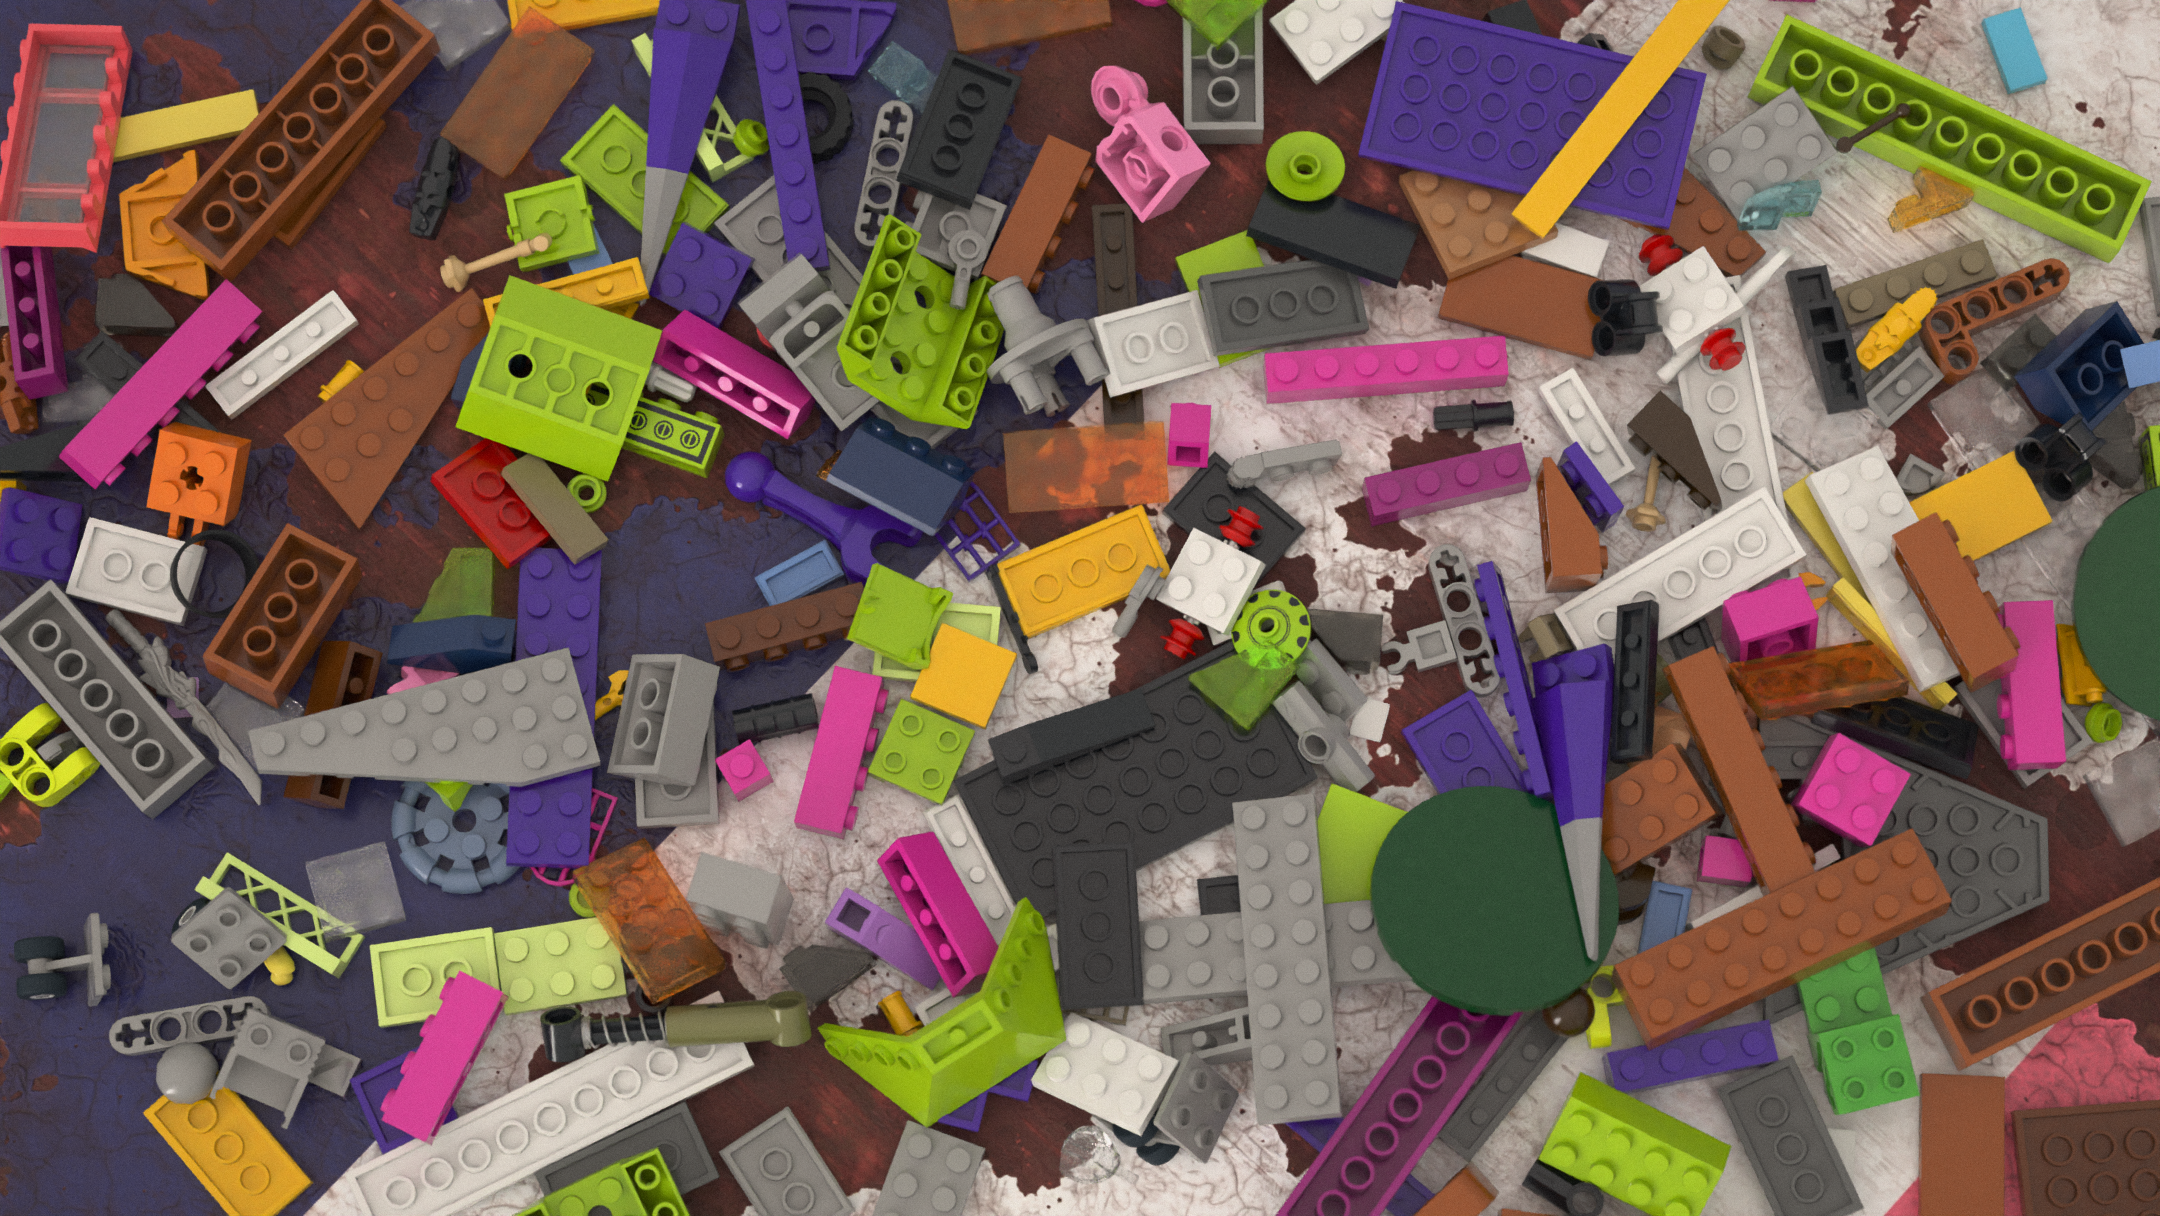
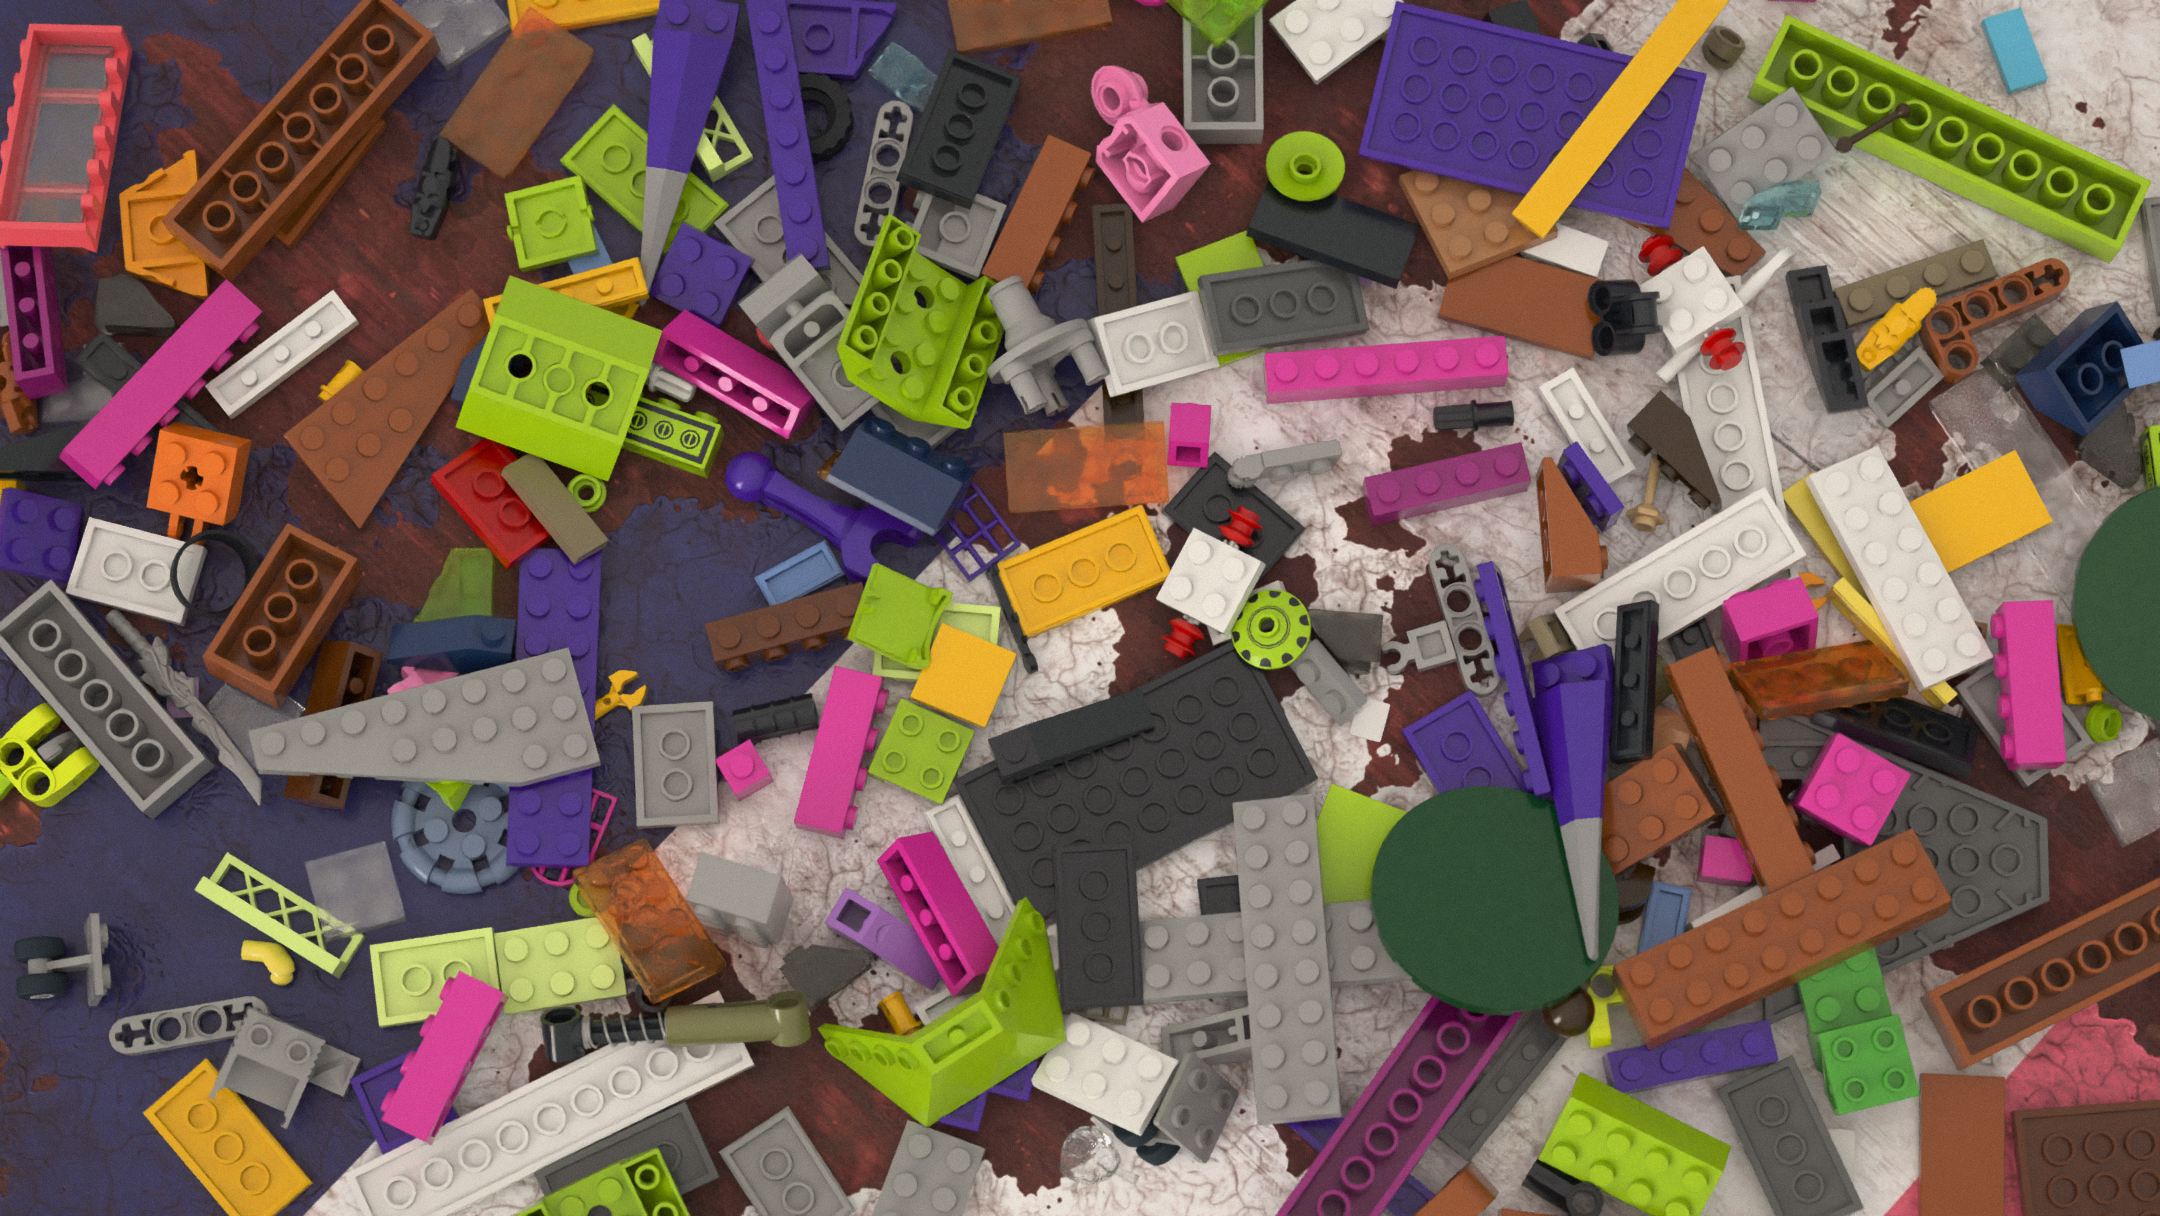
light yellow tile [113,89,260,162] -> none
light grey hair [156,1042,219,1104] -> none
light grey plate [171,887,287,989] -> none
tan piece [440,233,552,292] -> none
light grey slope [607,654,720,786] -> none
lime plate [733,119,770,157] -> none
light grey plate [948,230,988,310] -> none
light grey plate [1112,564,1166,638] -> none
clear neon green wing [1188,640,1300,730] -> none
light grey piece [1271,680,1376,792] -> none
clear yellow slope [1887,167,1974,233] -> none
dark orange brick [1891,512,2021,693] -> none
light grey tile [1896,454,1946,496] -> none
black piece [2014,412,2107,502] -> none

